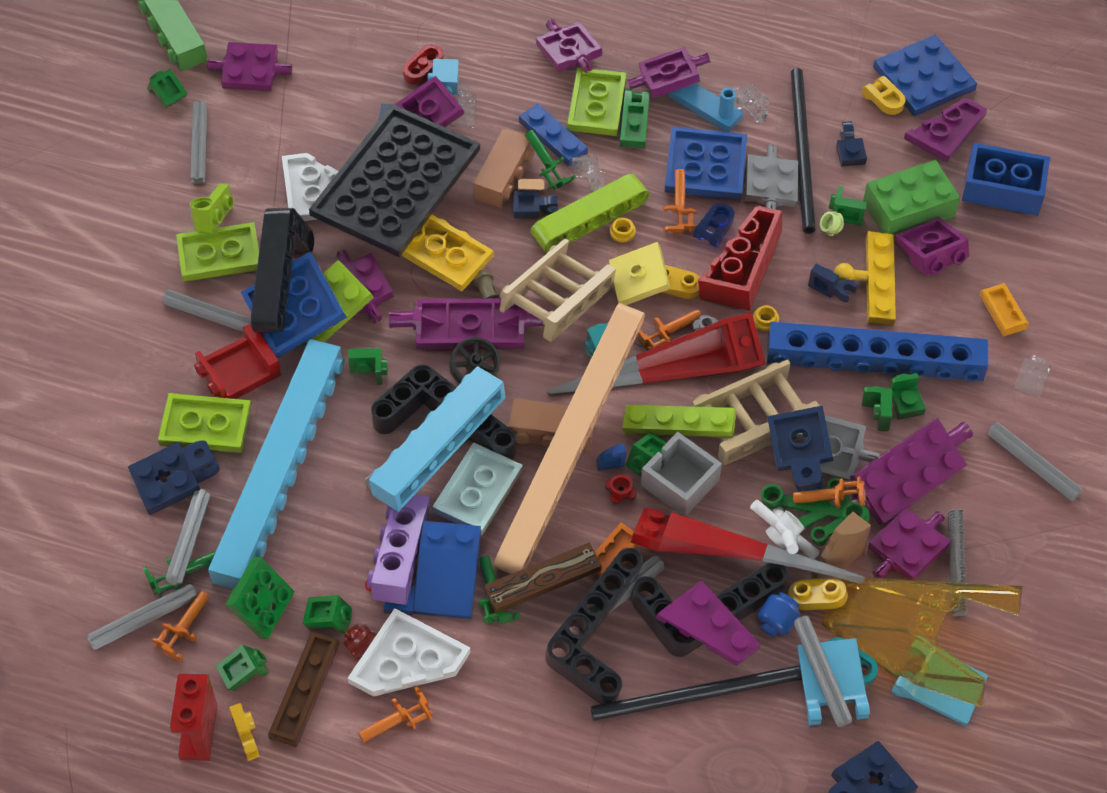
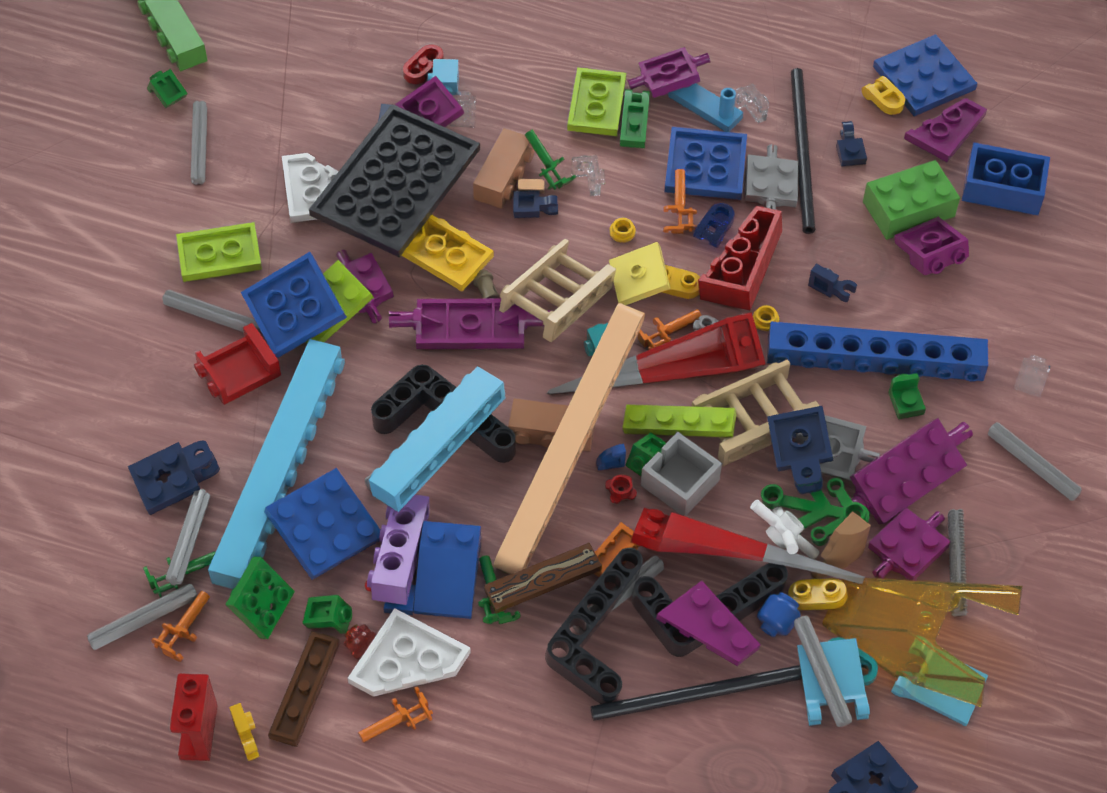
lime plate [158,393,251,453] -> none
lime plate [190,184,234,233] -> none
magenta plate [207,42,292,91] -> none
green bracket [216,644,269,691] -> none
black beam [251,208,314,333] -> none
green bracket [348,348,388,385] -> none
light aqua plate [432,443,523,536] -> none
pearl dark grey wheel [449,337,500,384] -> none
blue plate [519,103,588,166] -> none
lime beam [530,174,650,253] -> none
magenta plate [536,19,603,73] -> none
orange piece [793,476,866,508] -> none
yellowish green plate [820,211,844,236] -> none
green bracket [828,186,867,226] -> none
yellow plate [834,231,896,326] -> none
green bracket [862,386,892,431] -> none
light orange plate [979,283,1029,337] -> none
none -> blue plate [264,468,381,580]

